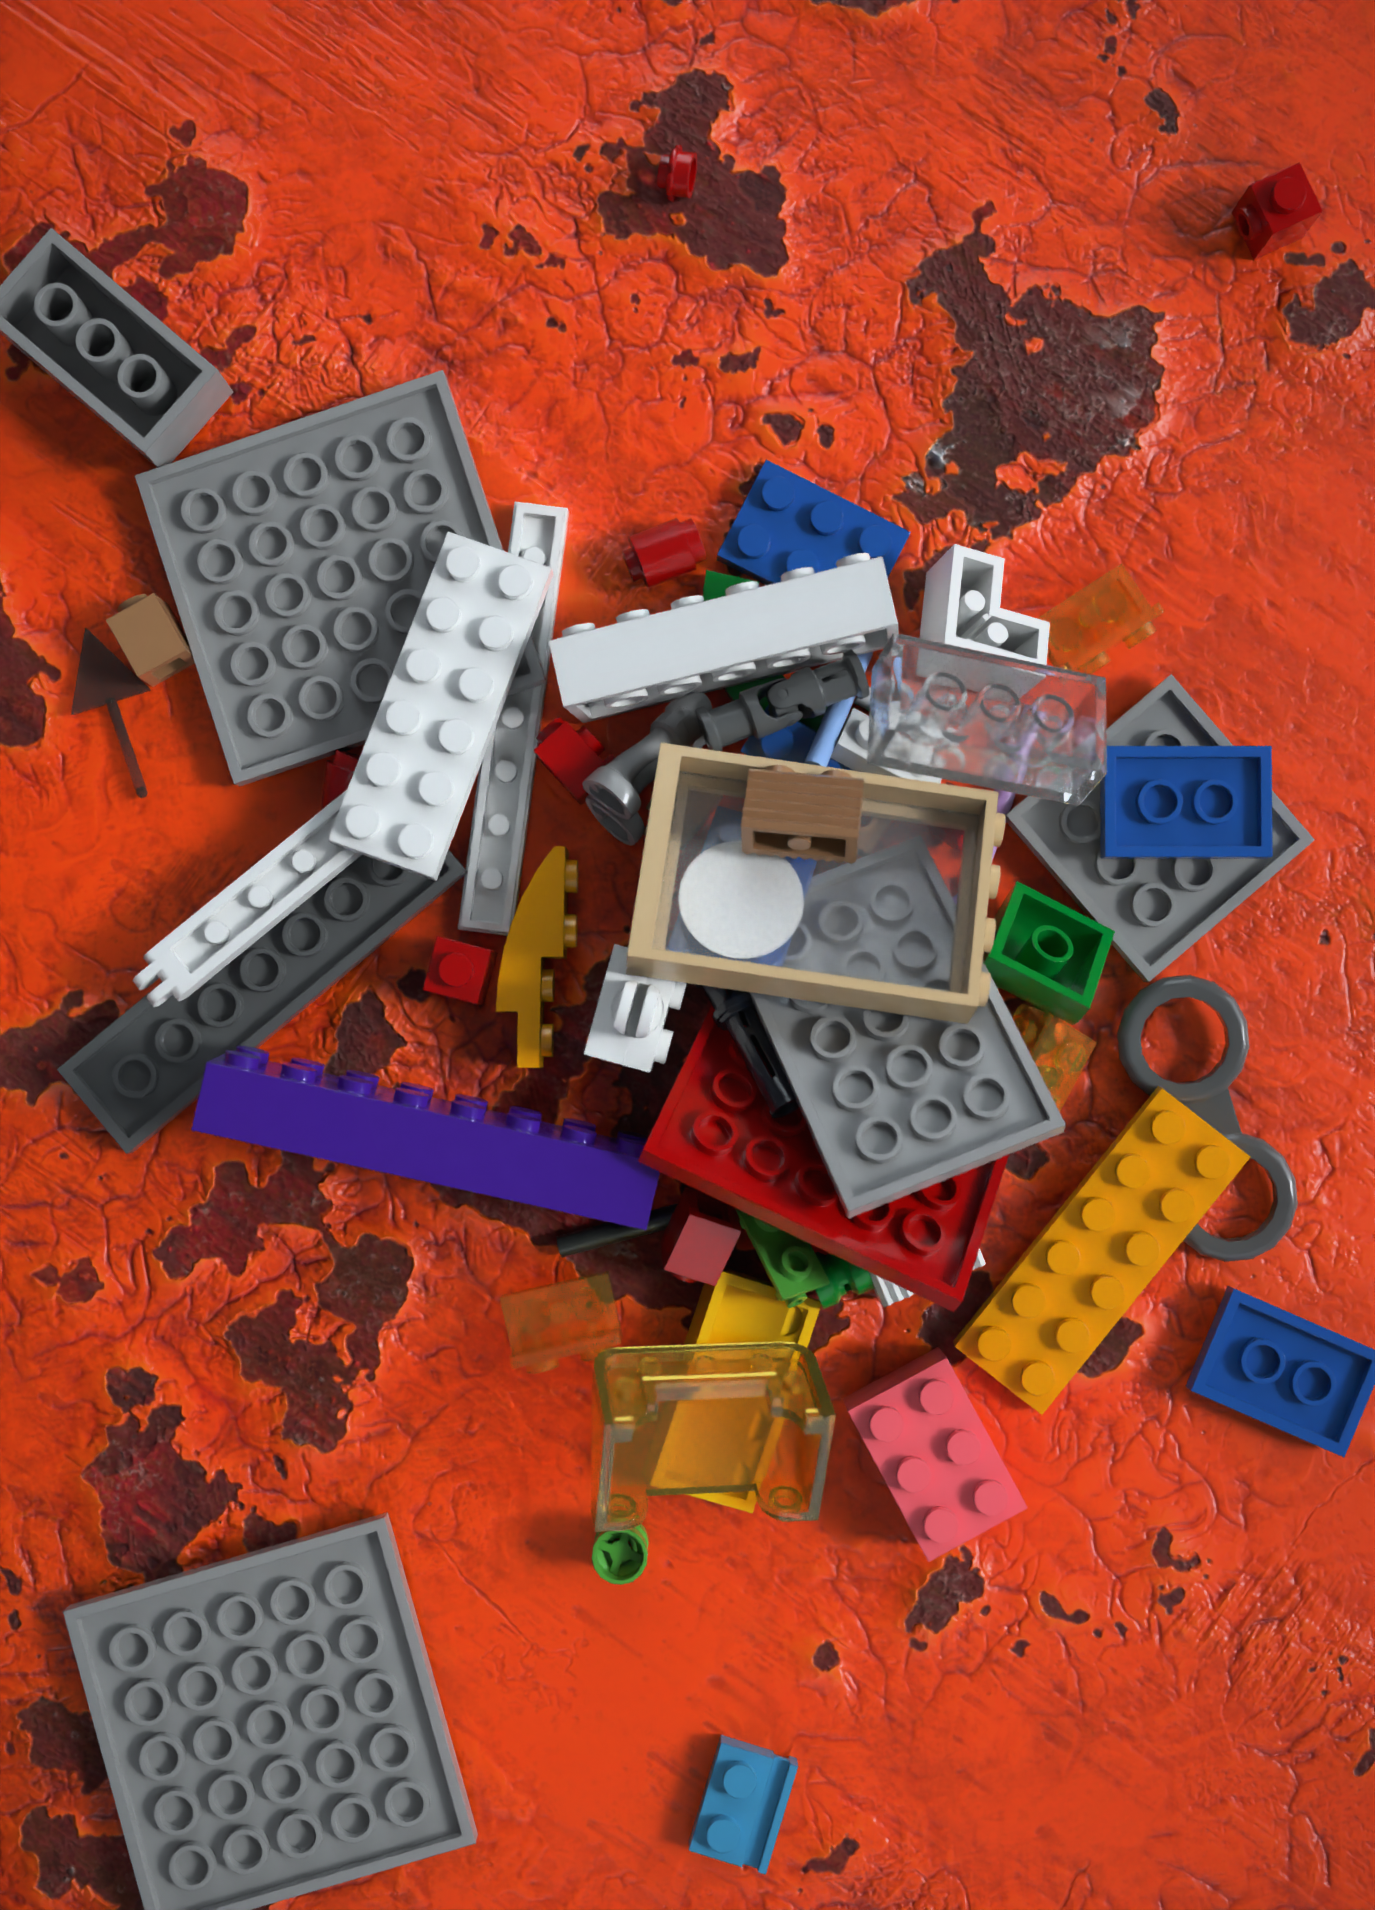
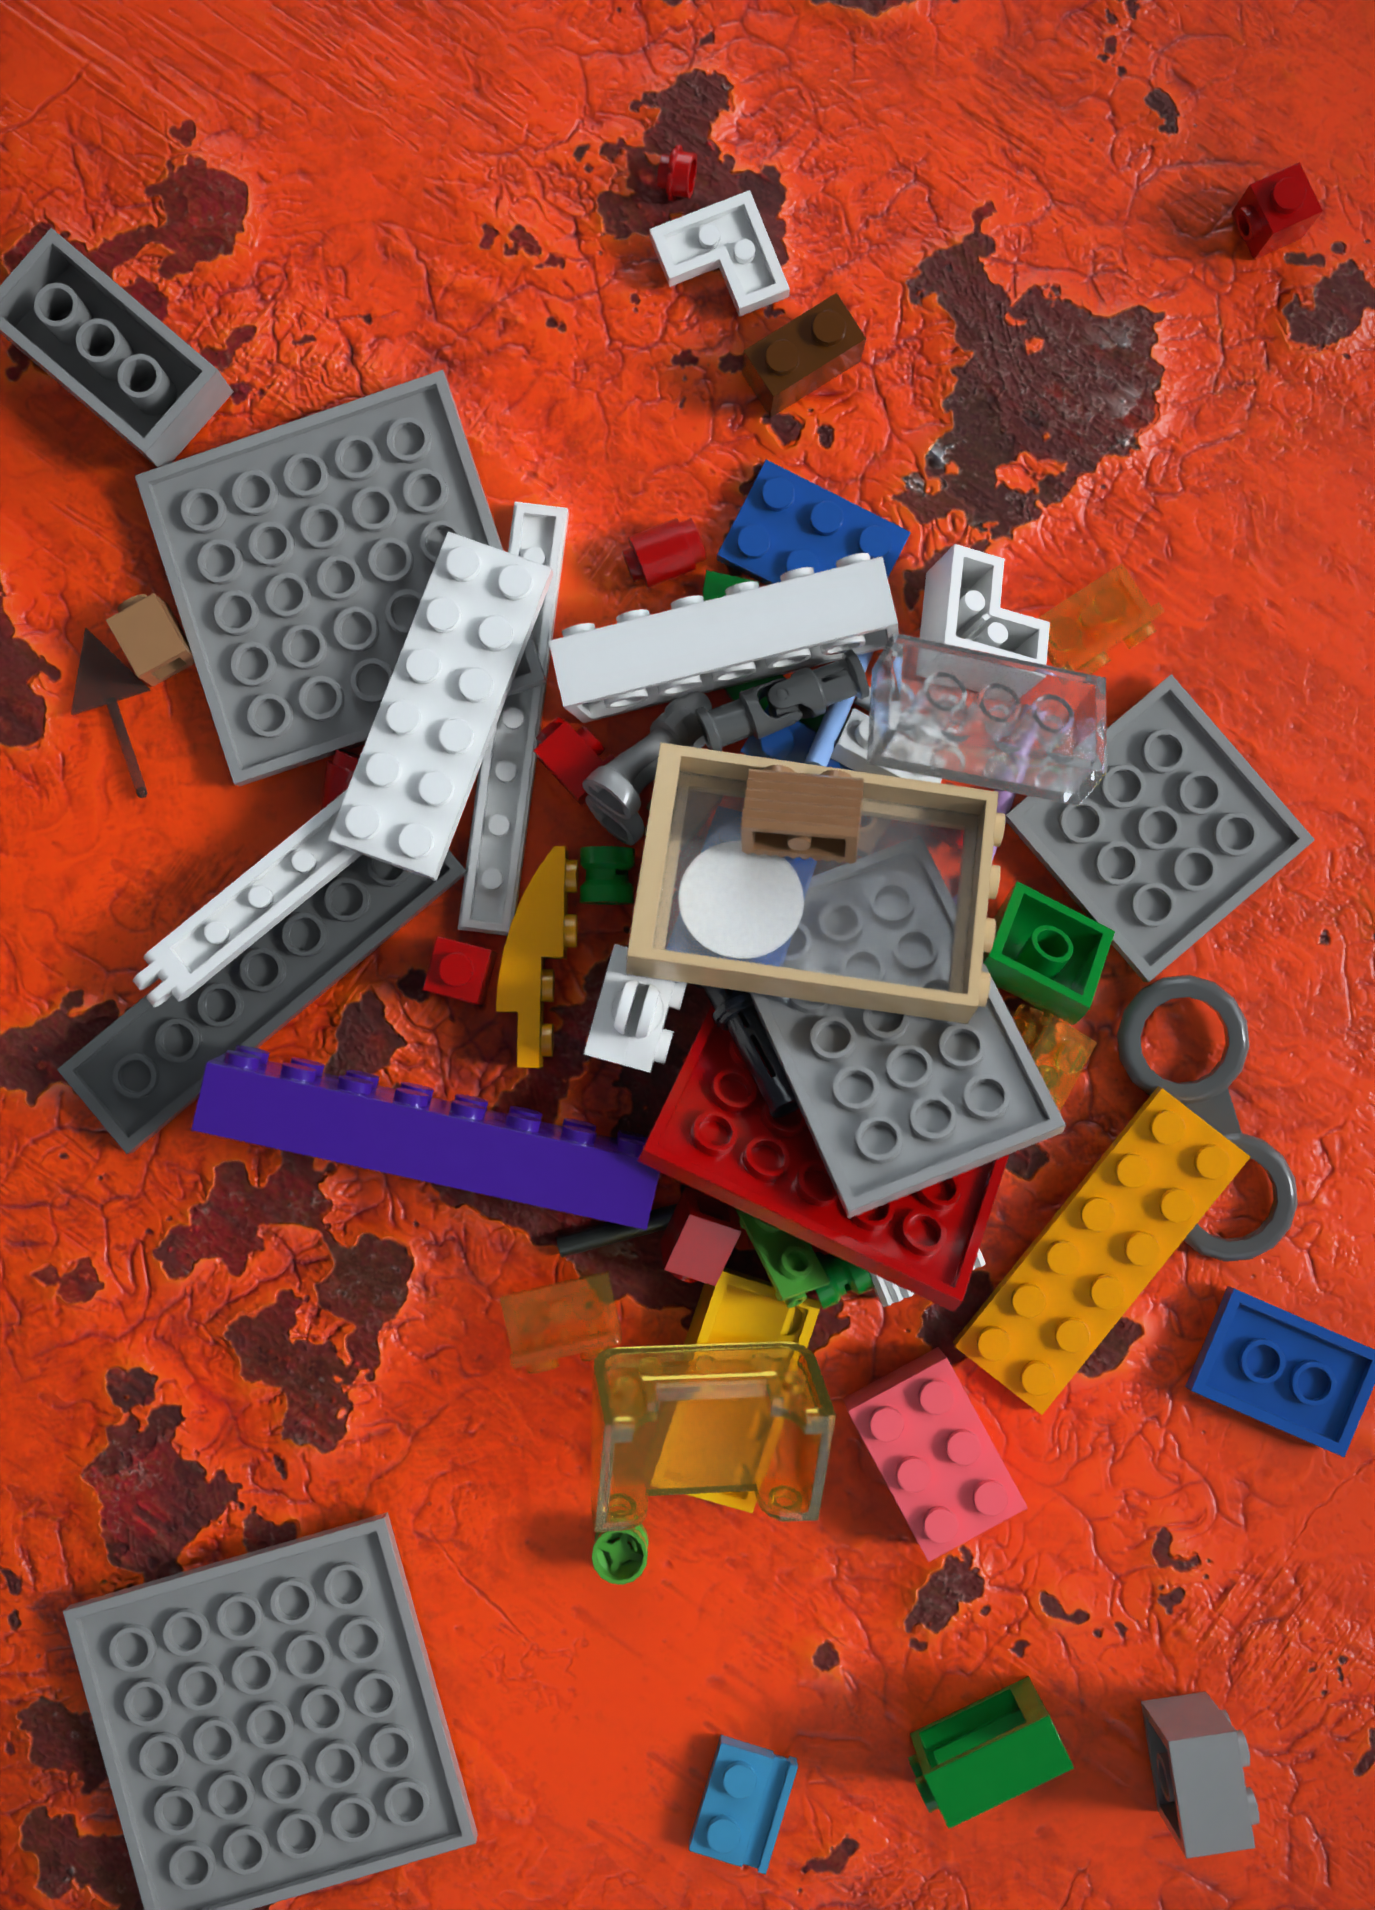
blue plate [1100,746,1273,859] -> none
none -> green wheel [579,846,635,905]
none -> white plate [649,190,790,317]
none -> reddish brown brick [742,293,866,418]
none -> green window [908,1676,1074,1829]
none -> light grey brick [1141,1691,1260,1859]

